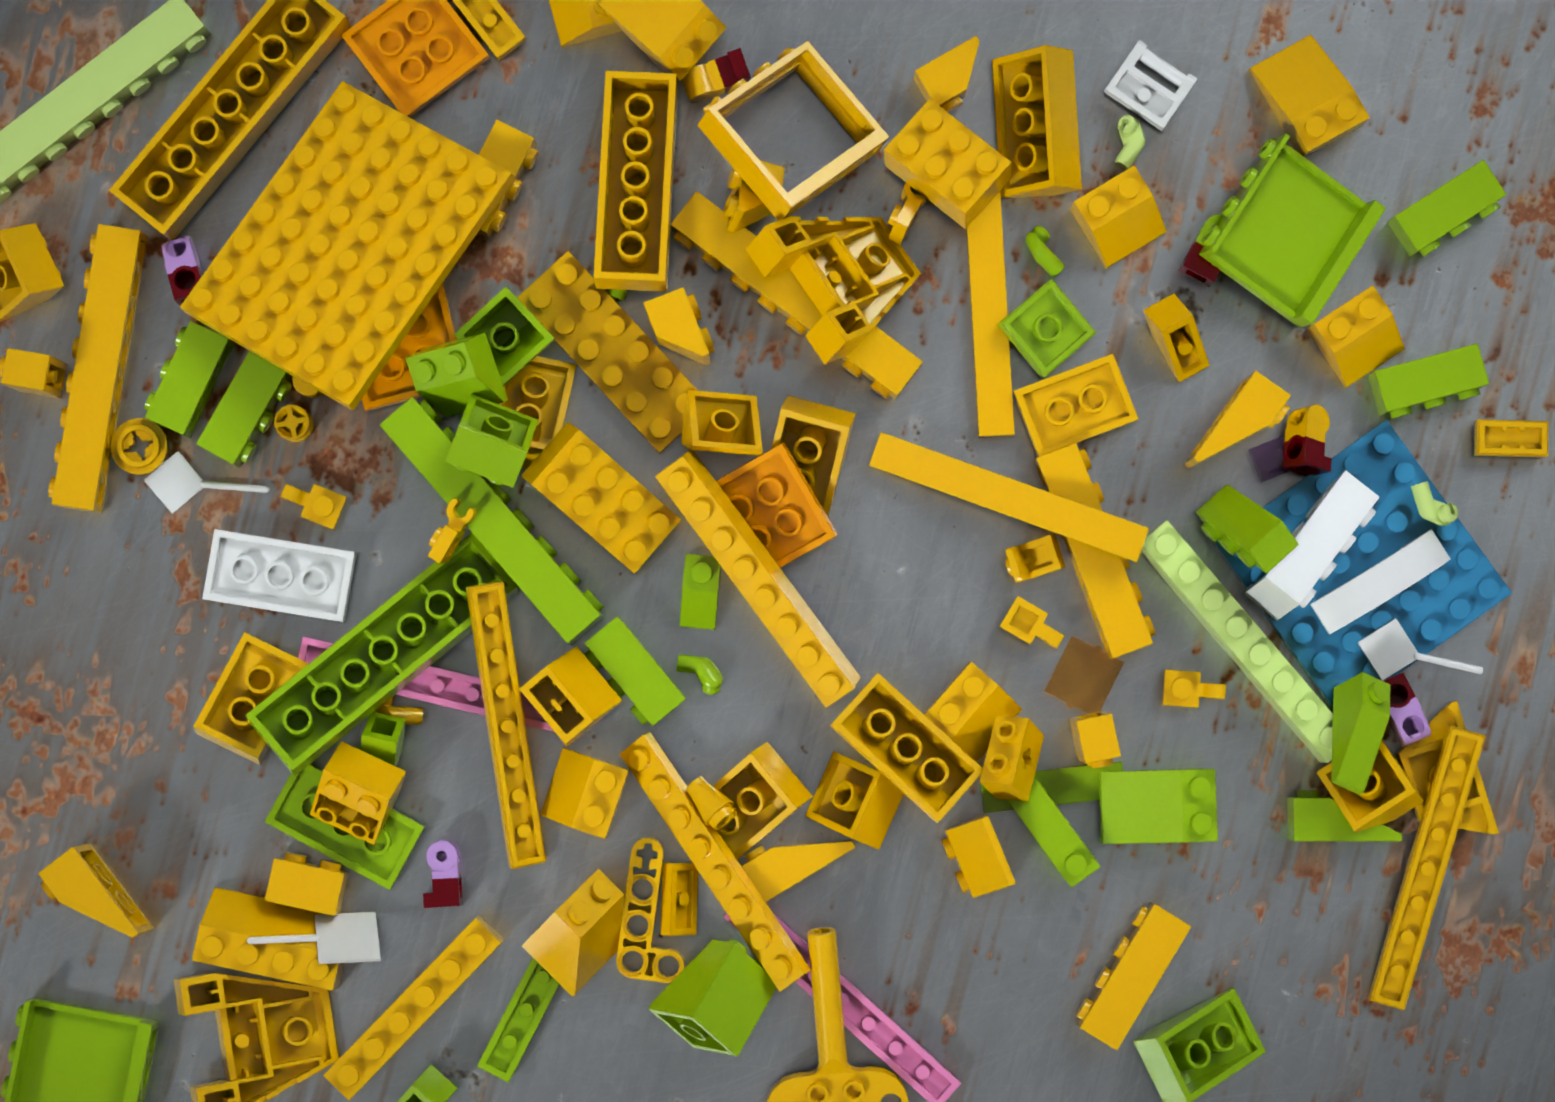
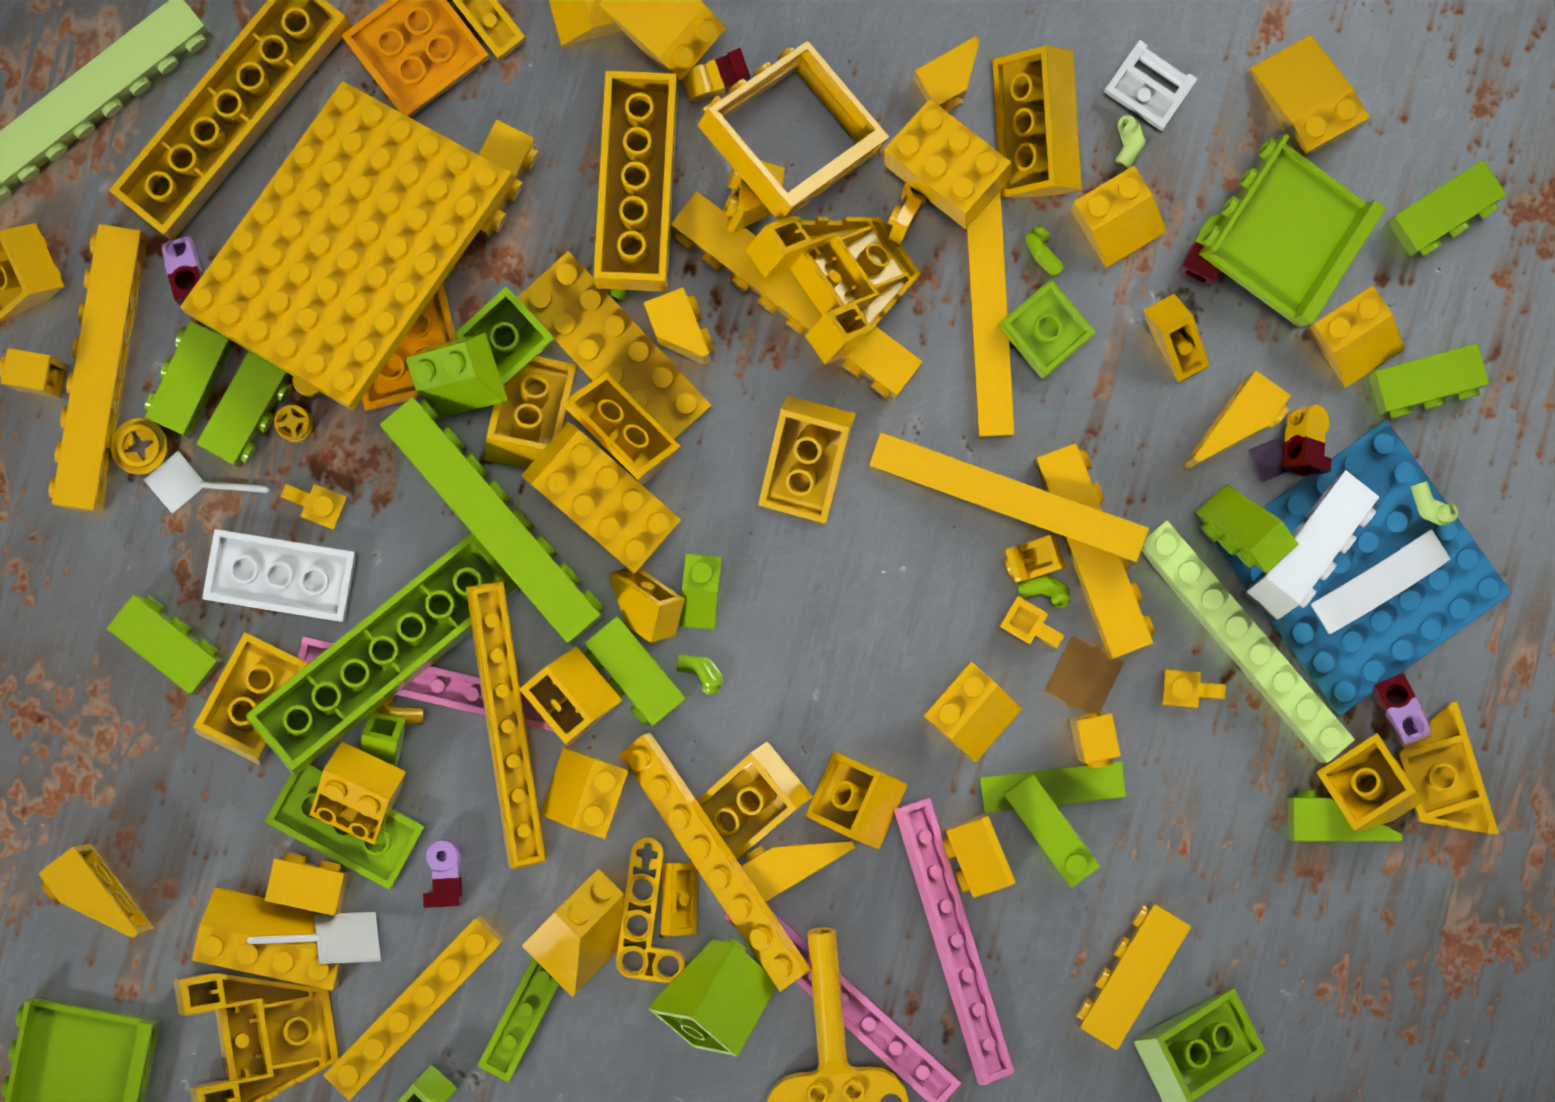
yellow plate [428,498,477,564] -> none
lime slope [445,393,538,488] -> none
yellow brick [655,450,861,708] -> none
yellow slope [681,390,763,456] -> none
yellow cone [686,776,737,831] -> none
light orange plate [716,442,838,568] -> none
yellow slope [830,673,983,823] -> none
yellow brick [979,716,1044,801] -> none
yellow plate [1013,354,1139,457] -> none
lime slope [1098,768,1218,844] -> none
lime slope [1331,672,1390,795] -> none
white piece [1357,618,1484,681] -> none
yellow tile [1368,725,1486,1011] -> none
yellow plate [1474,419,1549,458] -> none
none -> lime brick [106,594,224,695]
none -> yellow slope [562,372,681,485]
none -> yellow slope [609,568,685,643]
none -> bright pink plate [894,798,1015,1085]
none -> lime arm [1017,575,1070,608]

